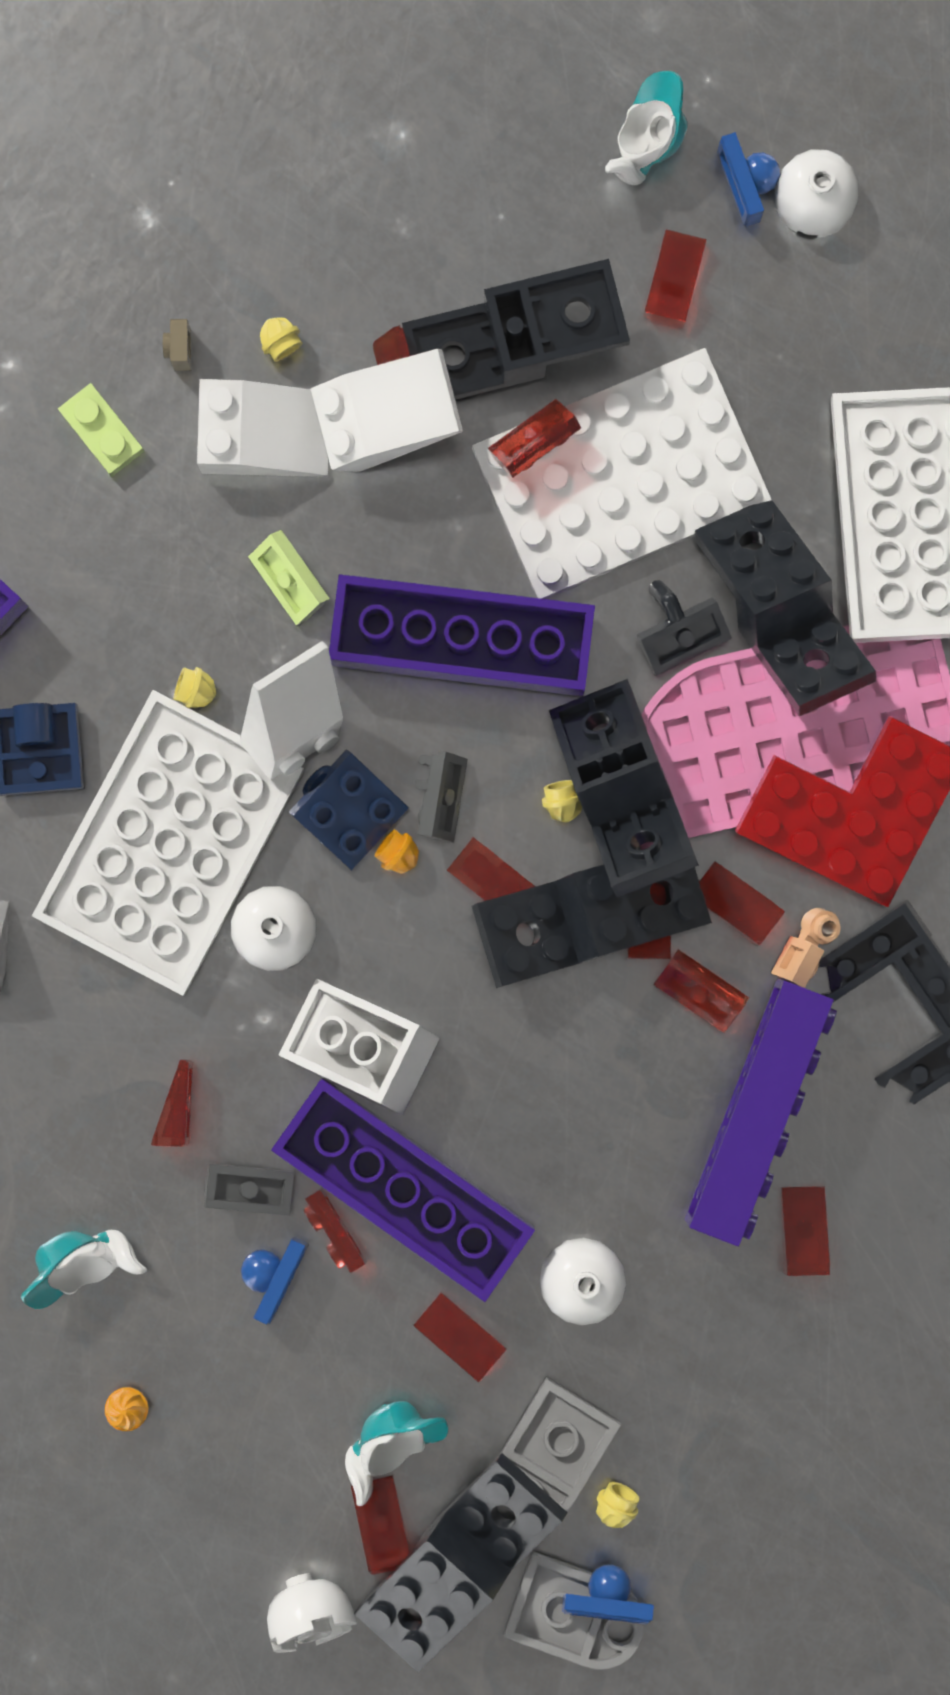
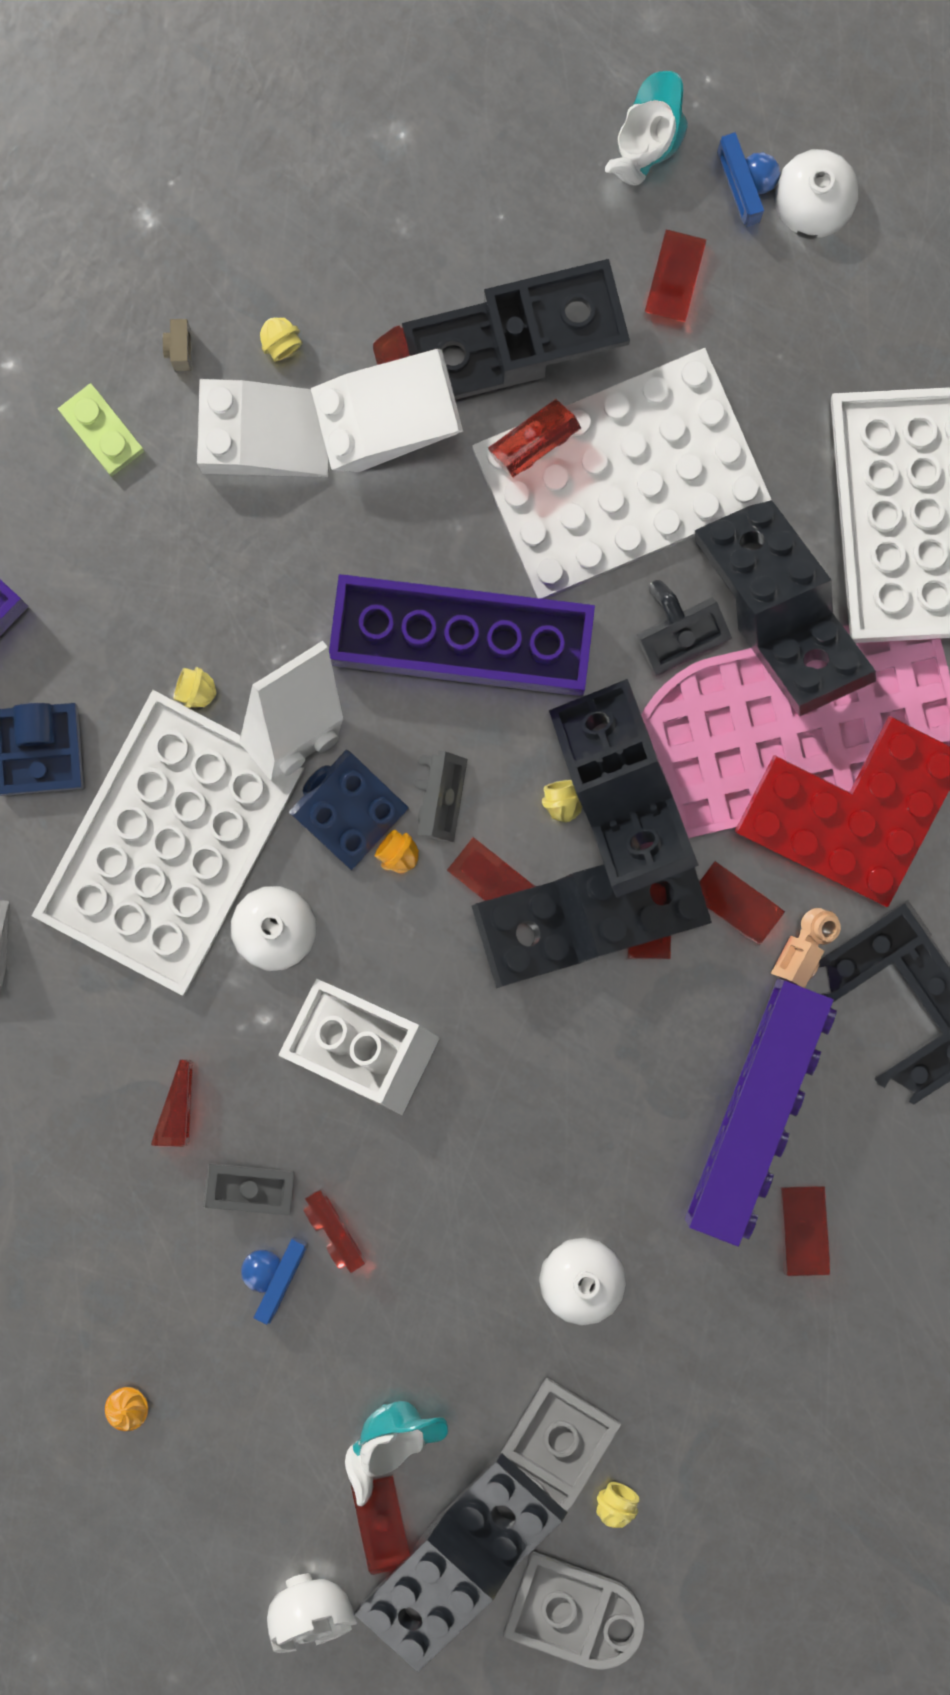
hair [21,1229,147,1309] -> none
yellowish green plate [248,530,330,625] -> none
dark purple brick [271,1078,535,1302] -> none
clear red plate [413,1291,507,1382] -> none
blue tile [562,1564,654,1625] -> none
clear red plate [653,949,750,1033] -> none

